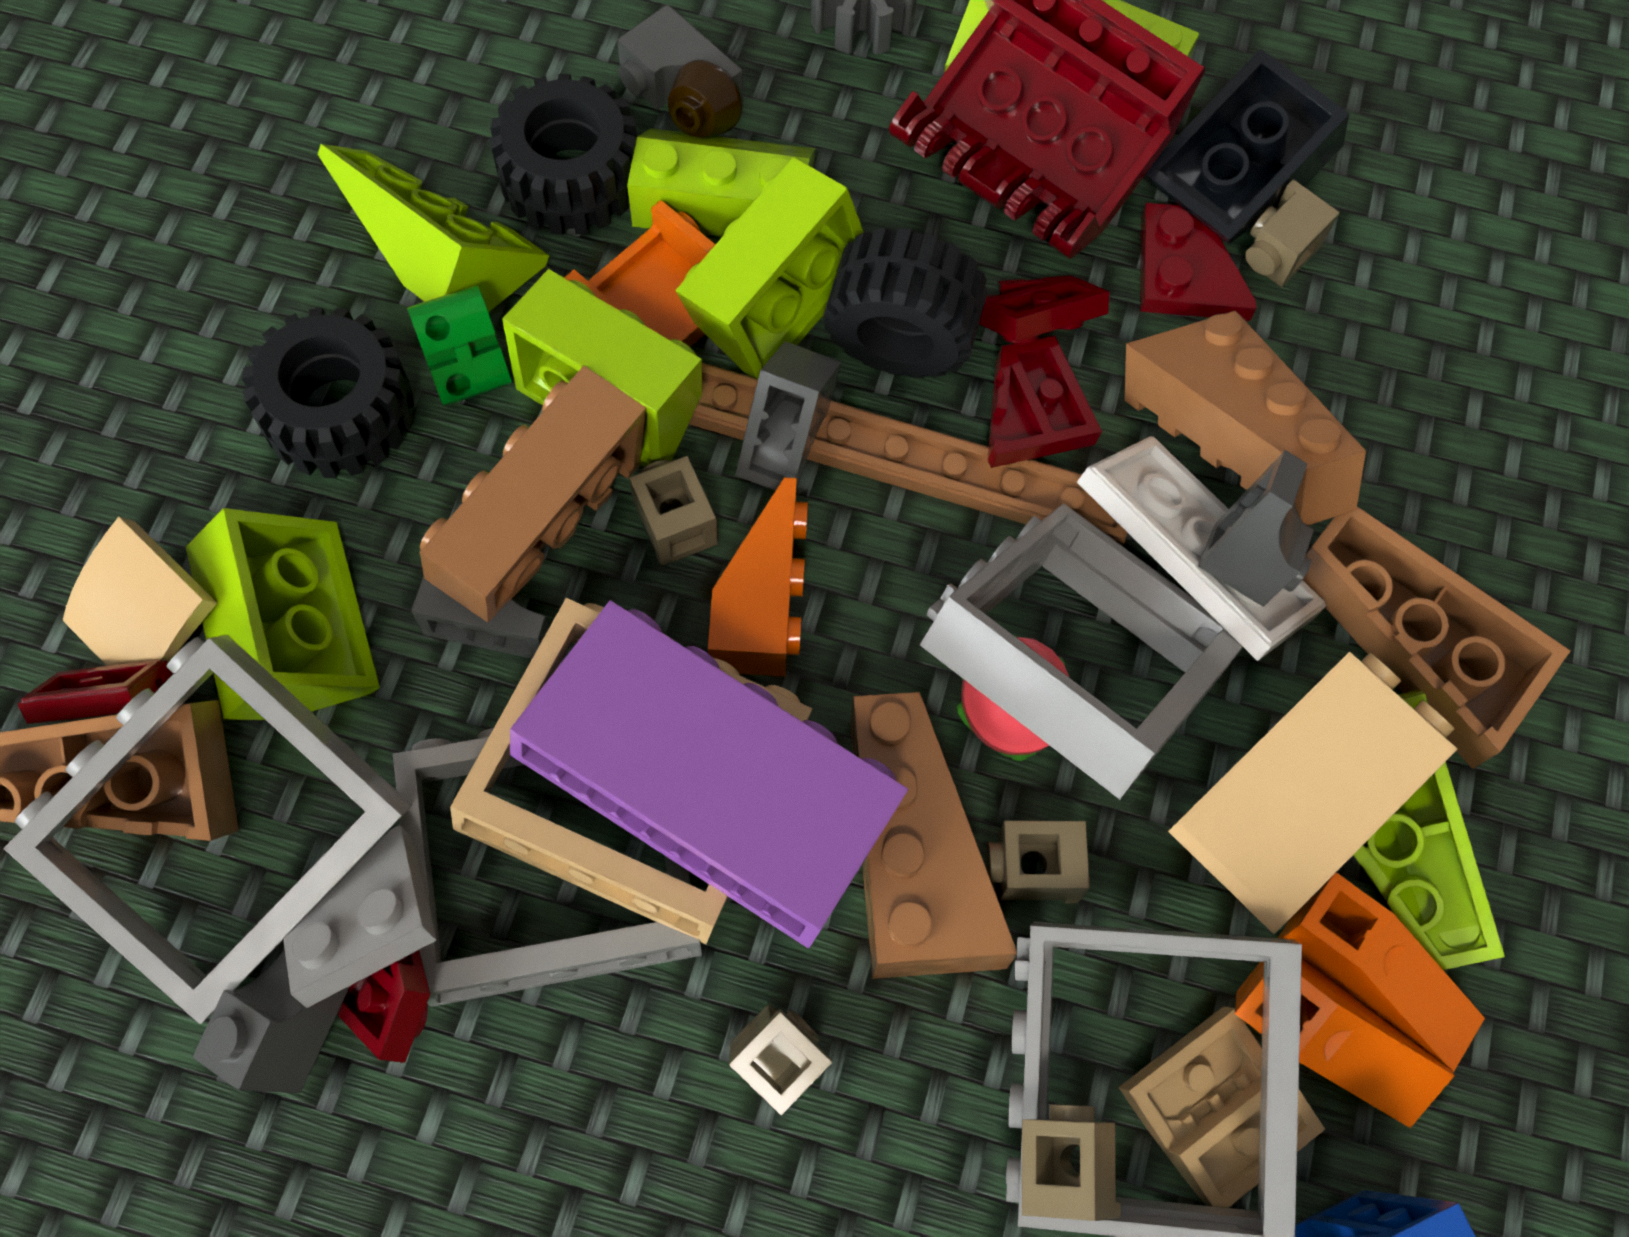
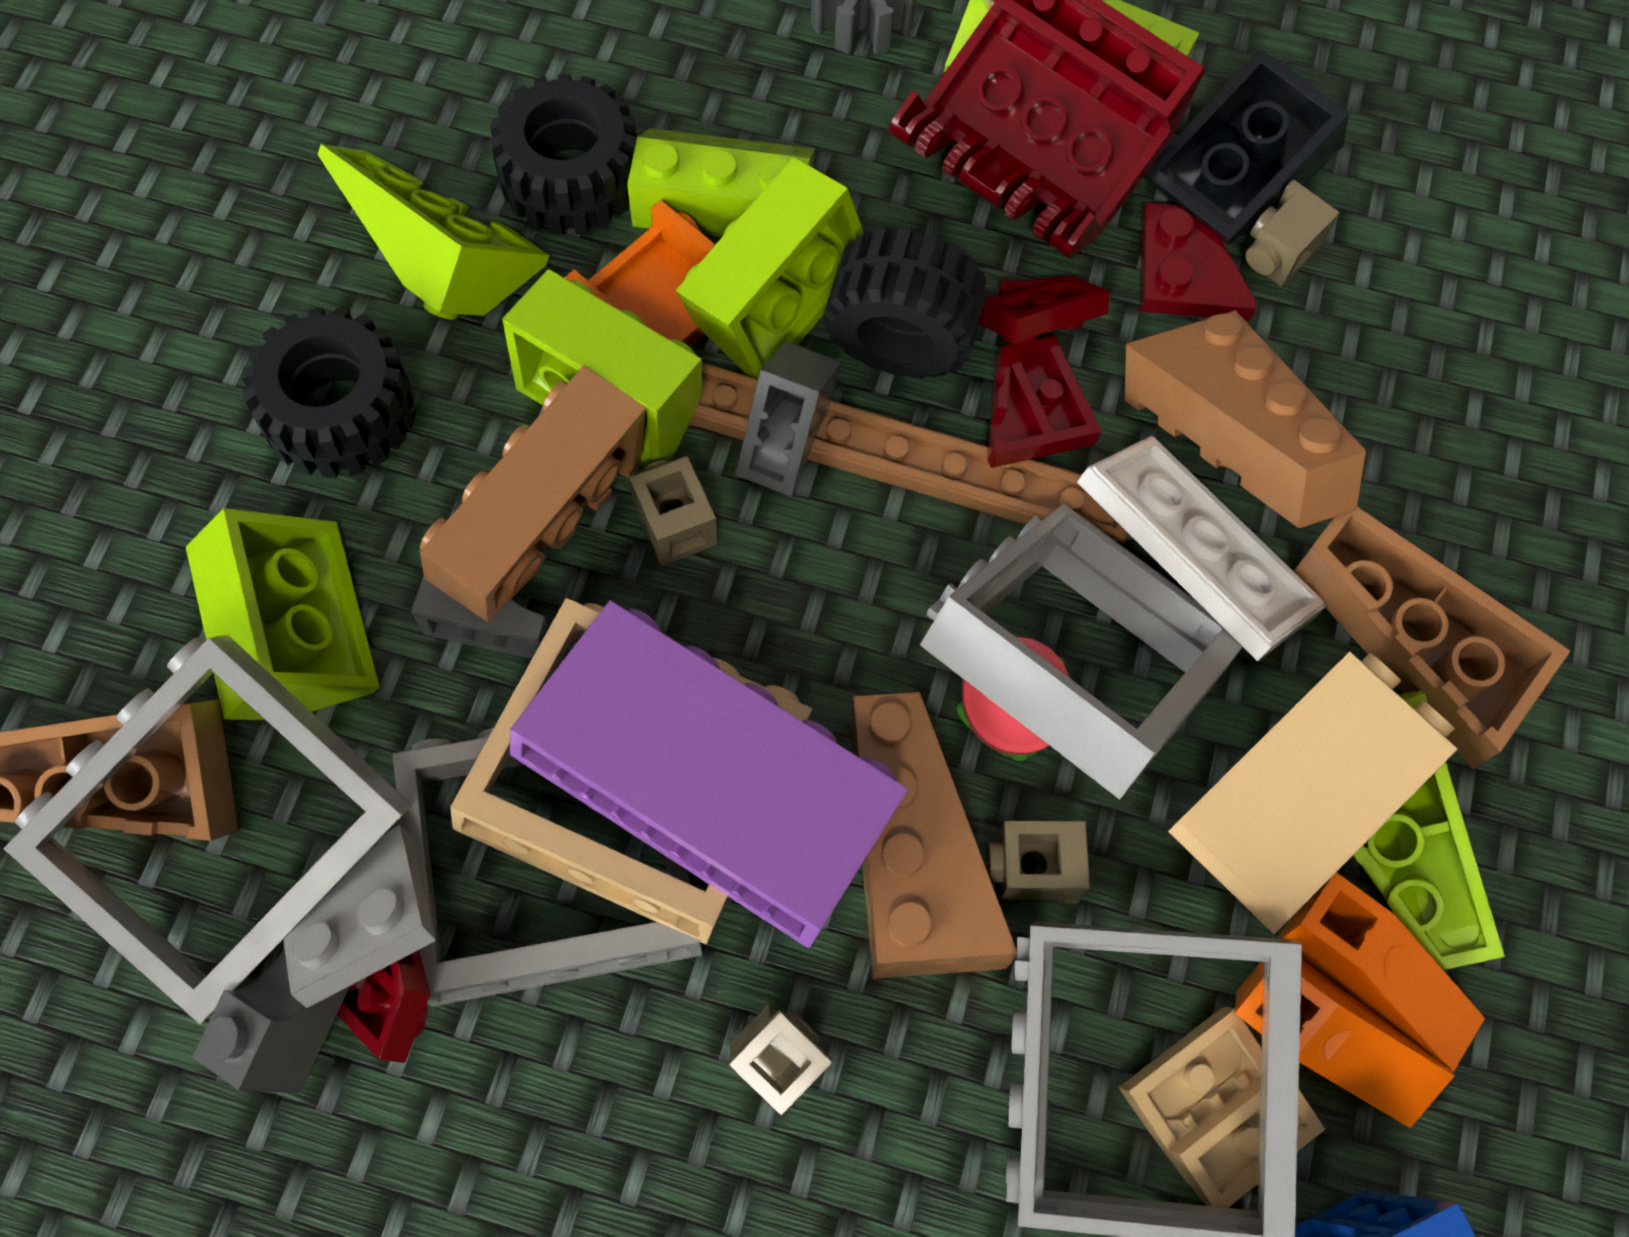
dark red tile [17,659,173,724] -> none
tan slope [63,516,217,689] -> none
green piece [407,285,512,407] -> none
dark grey arch [617,4,743,110] -> none
dark brown cone [668,60,742,138] -> none
orange slope [708,477,808,677] -> none
dark tan brick [1022,1104,1121,1221] -> none
dark grey arch [1198,450,1314,607] -> none

